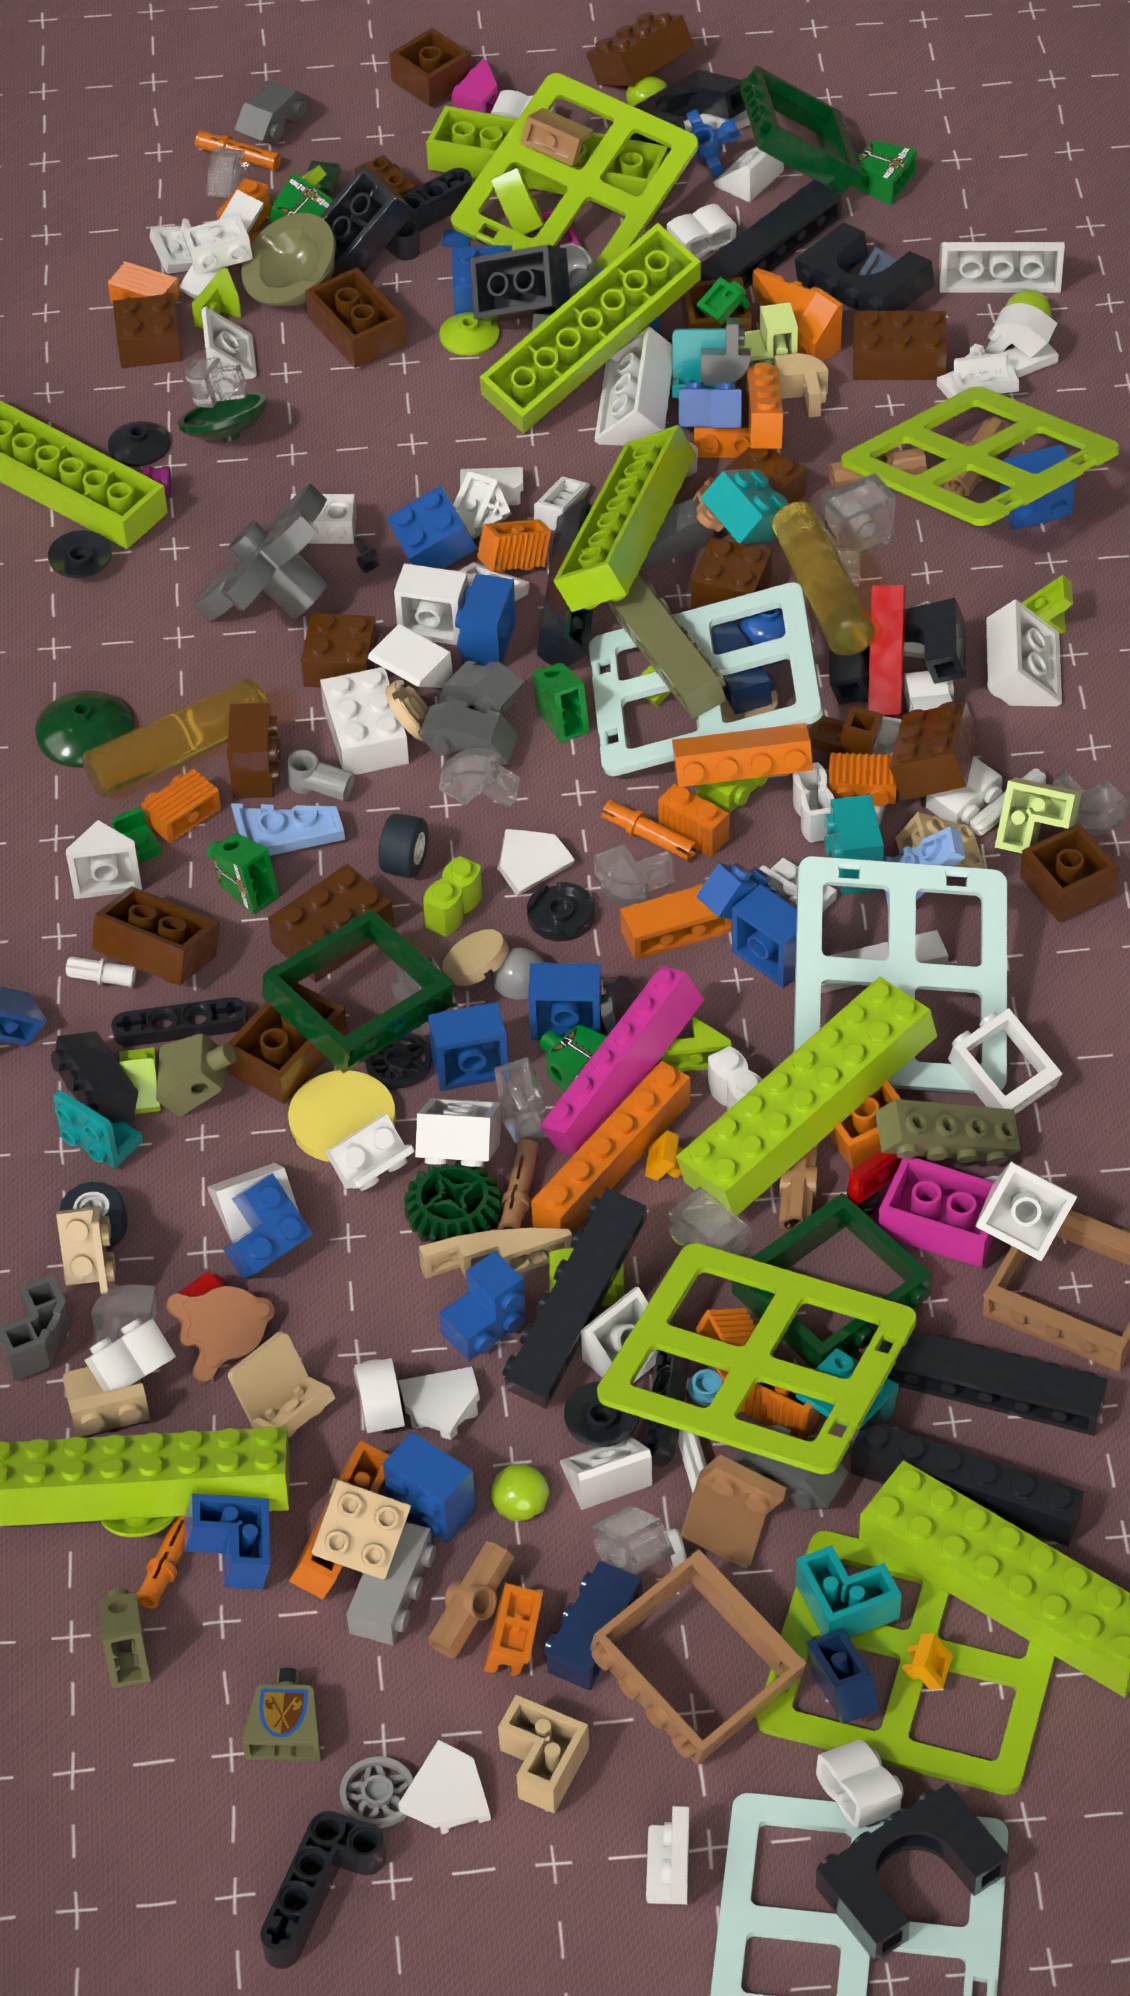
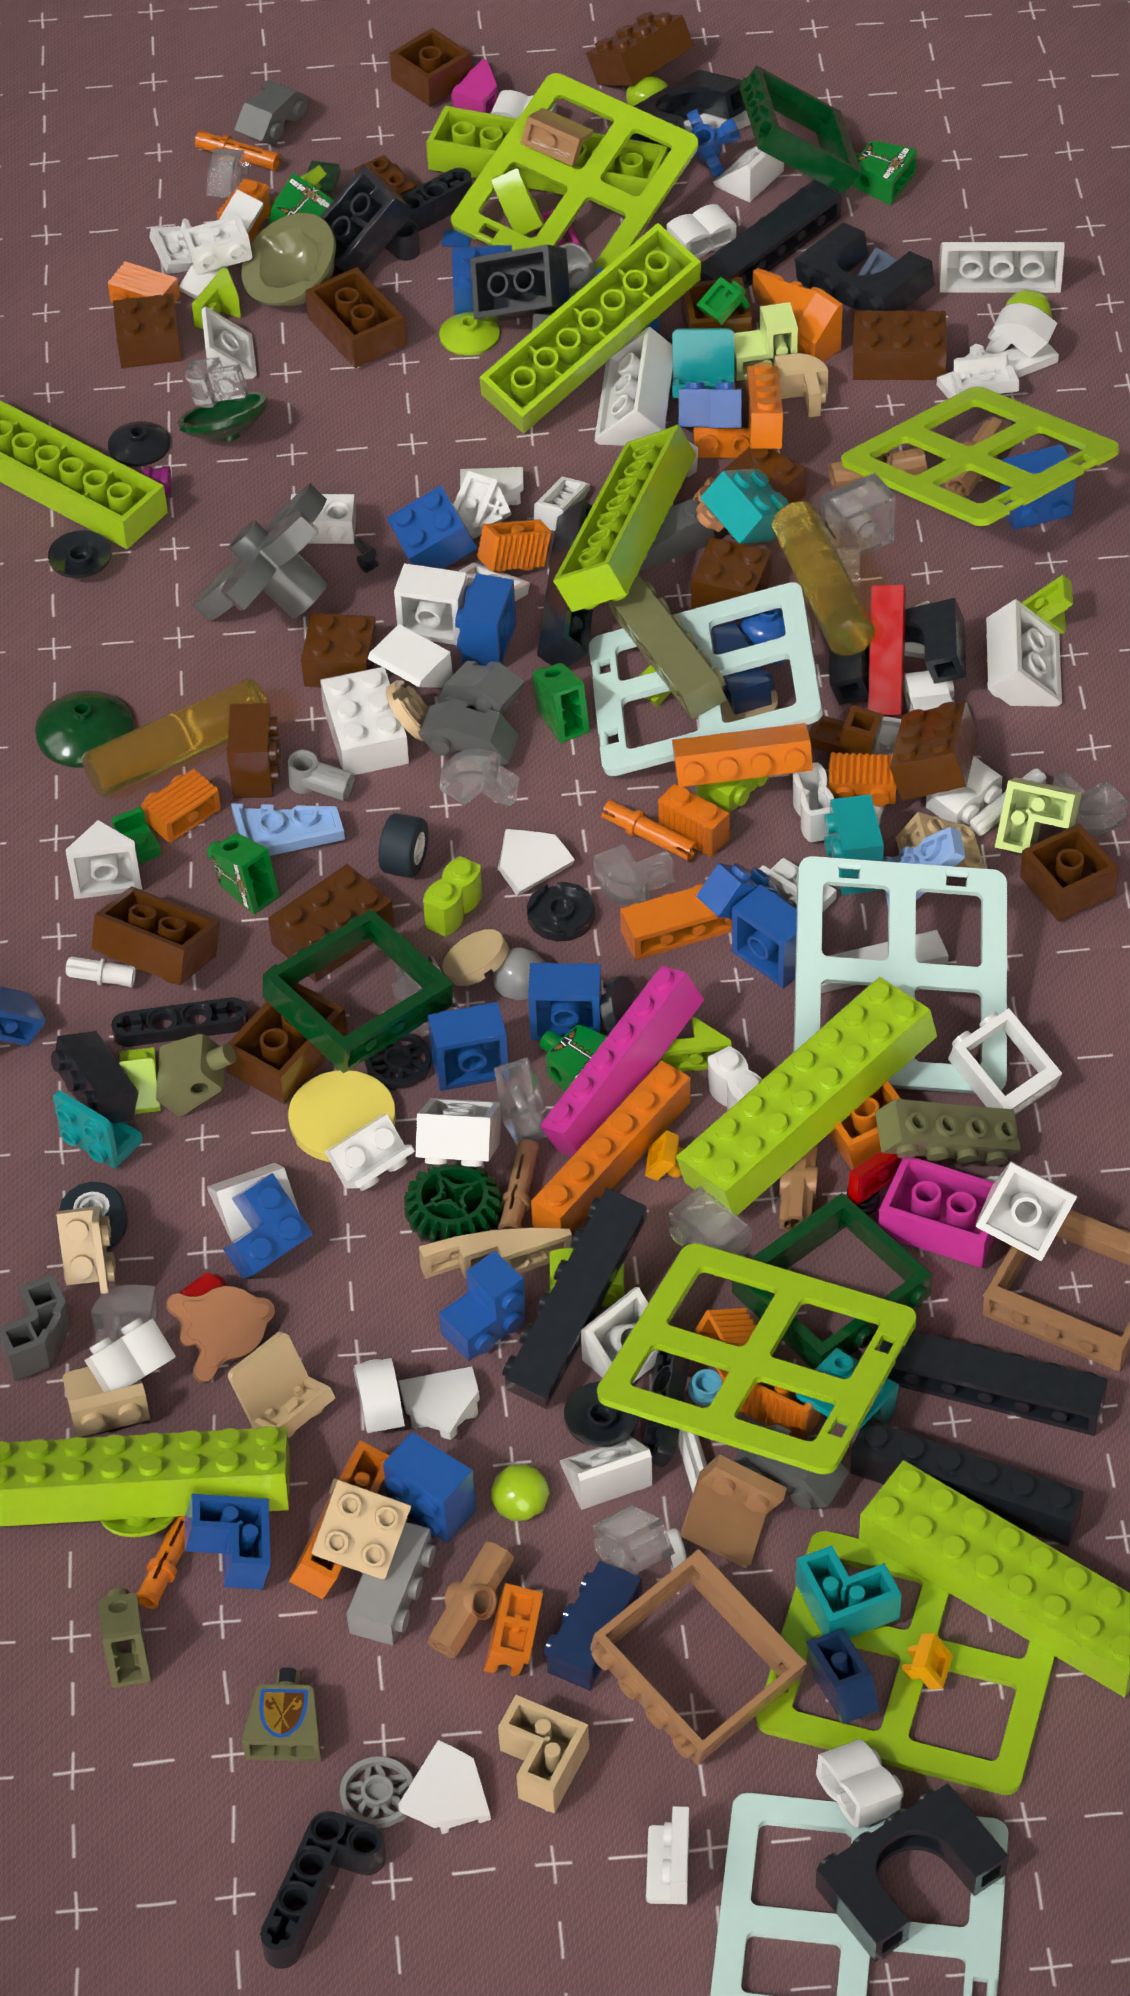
dark grey brick [701,318,751,386] -> none

